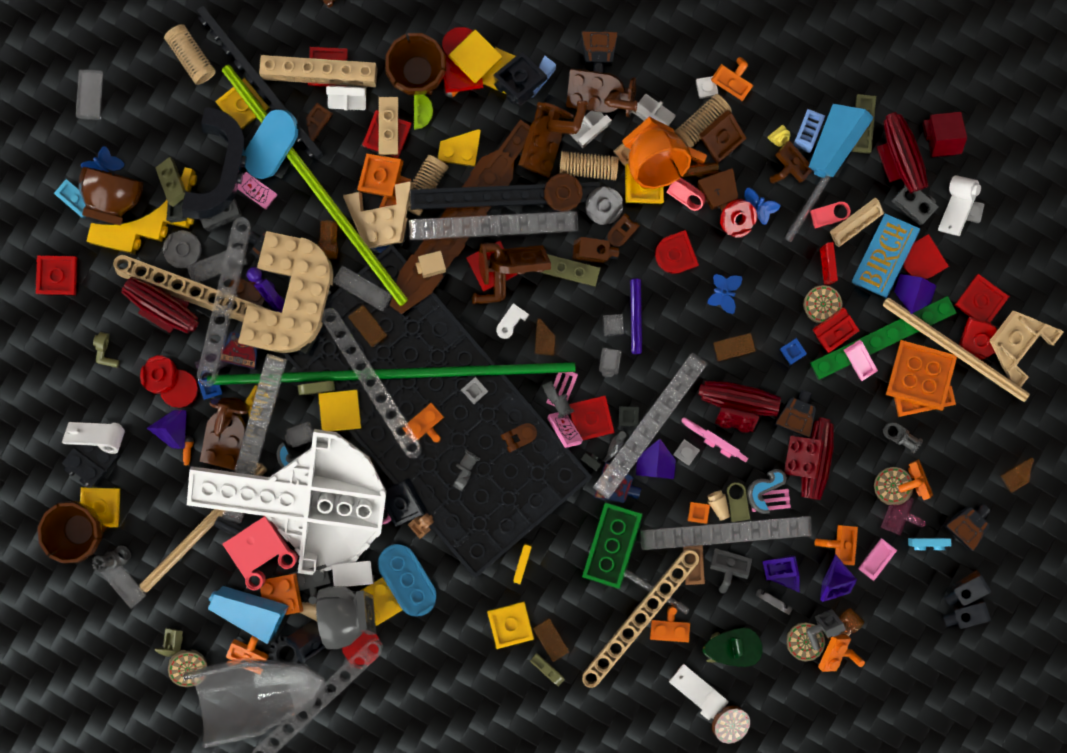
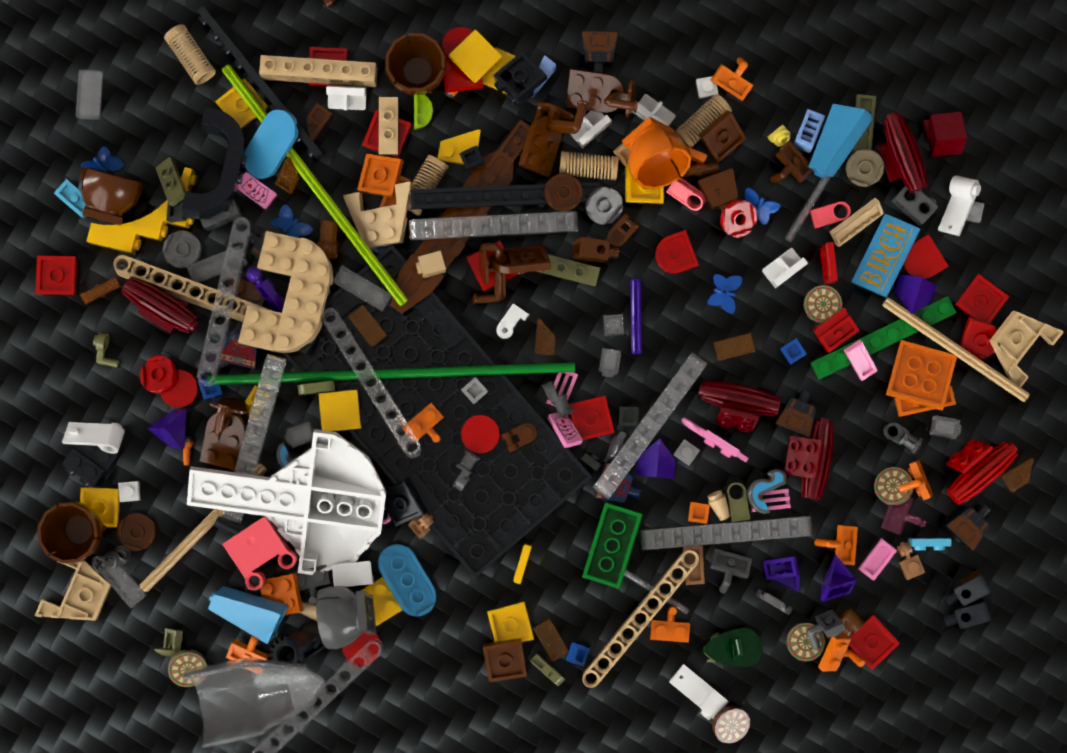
none -> tan wing [35,560,112,621]
none -> clear orange pin [80,276,120,305]
none -> reddish brown tile [117,513,157,551]
none -> white plate [118,481,141,502]
none -> blue piece [271,205,313,238]
none -> clear orange tile [275,156,299,195]
none -> black plate [459,145,485,172]
none -> red tile [461,415,500,454]
none -> reddish brown plate [483,638,527,682]
none -> blue plate [566,642,590,666]
none -> white panel [762,248,808,288]
none -> dark tan tile [845,148,884,187]
none -> red plate [849,615,900,670]
none -> medium nougat plate [897,542,925,580]
none -> clear brick [930,415,962,439]
none -> red plate [946,439,1018,505]

